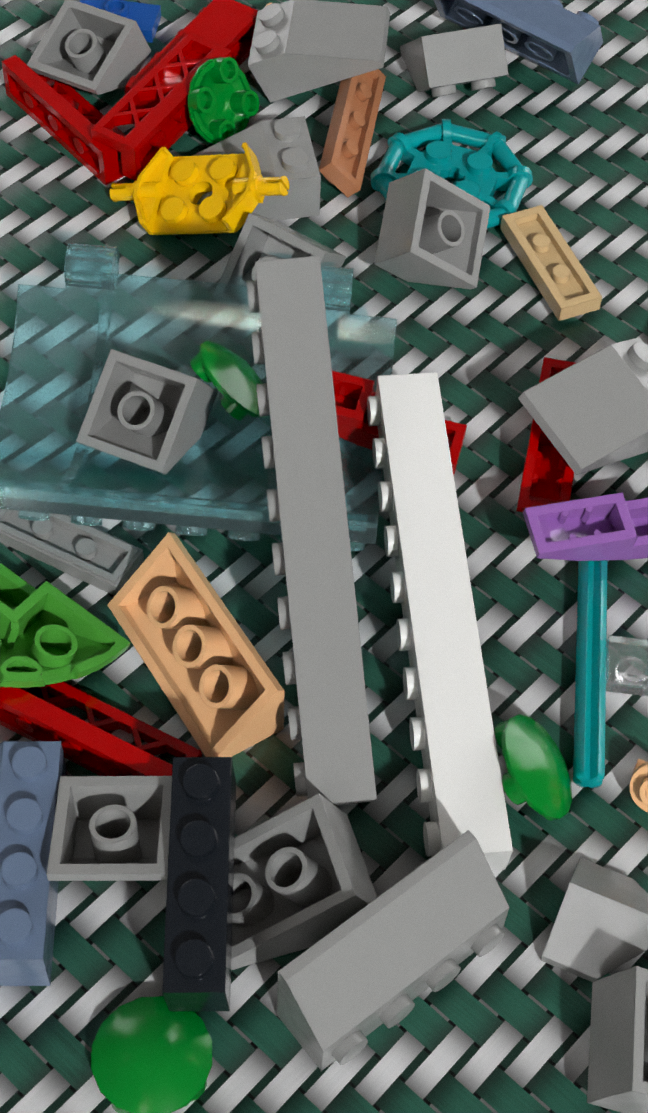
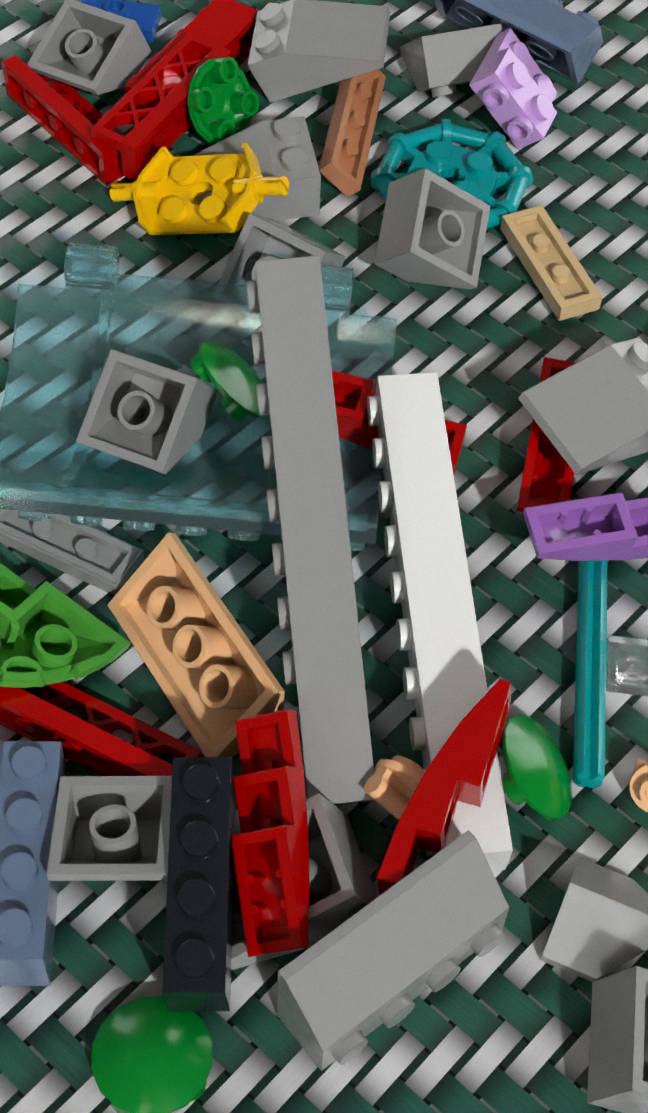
none -> red slope [231,710,310,957]
none -> light nougat plate [364,755,424,820]
none -> red slope [377,679,511,895]
none -> lavender plate [469,28,557,149]

